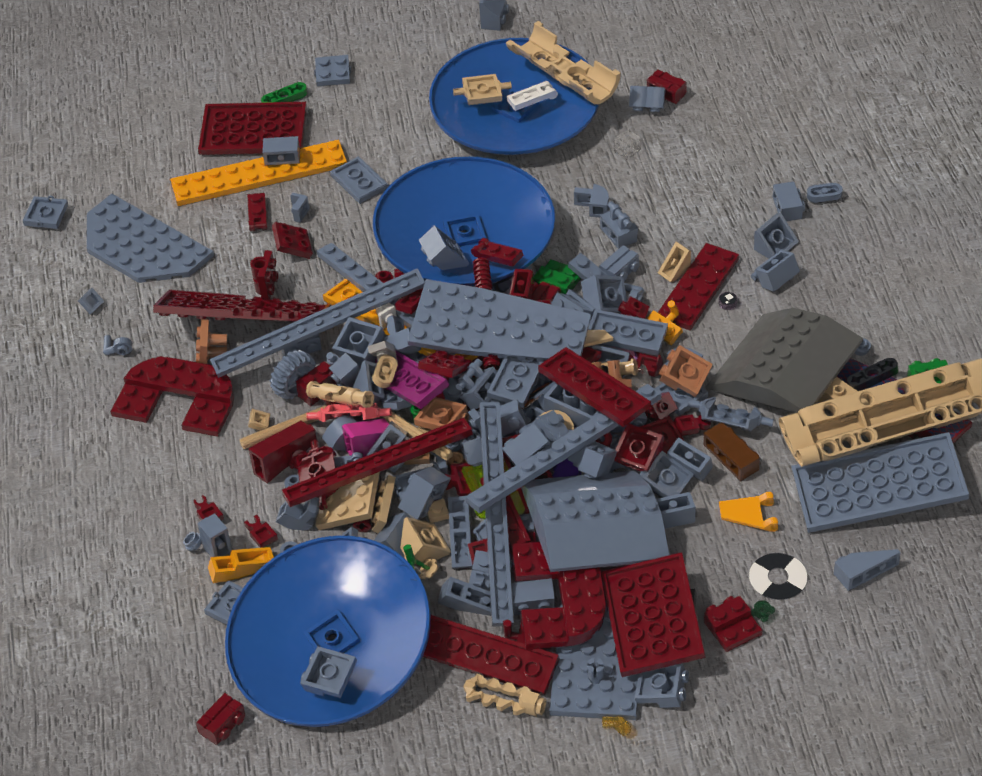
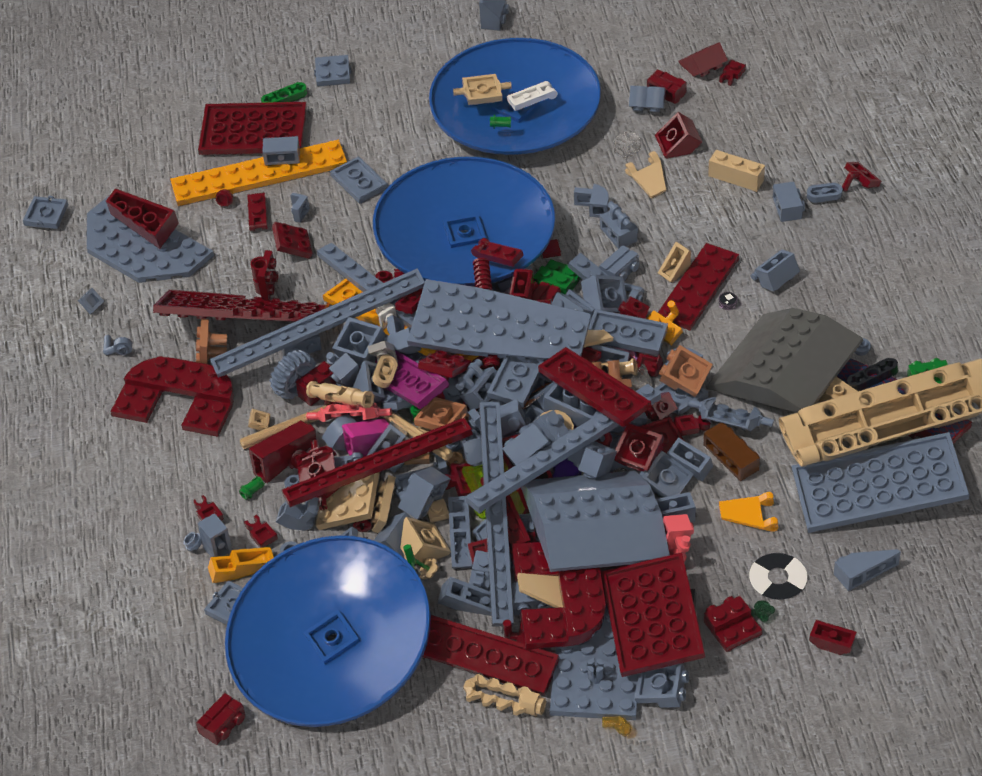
sand blue plate [300,646,358,698] -> none
sand blue slope [419,225,469,270] -> none
tan piece [506,21,621,104] -> none
sand blue slope [754,211,799,259] -> none
none -> dark red wedge [106,188,179,249]
none -> dark red plate [216,189,233,207]
none -> green pin [239,476,265,500]
none -> green pin [490,115,511,129]
none -> tan flag [517,573,563,608]
none -> dark red tile [542,239,561,259]
none -> tan flag [625,151,666,198]
none -> dark red slope [655,112,702,159]
none -> coral brick [663,514,694,562]
none -> dark red slope [678,42,728,77]
none -> tan brick [708,150,765,192]
none -> dark red plate [719,60,746,86]
none -> dark red slope [809,620,857,655]
none -> dark red plate [842,162,882,192]

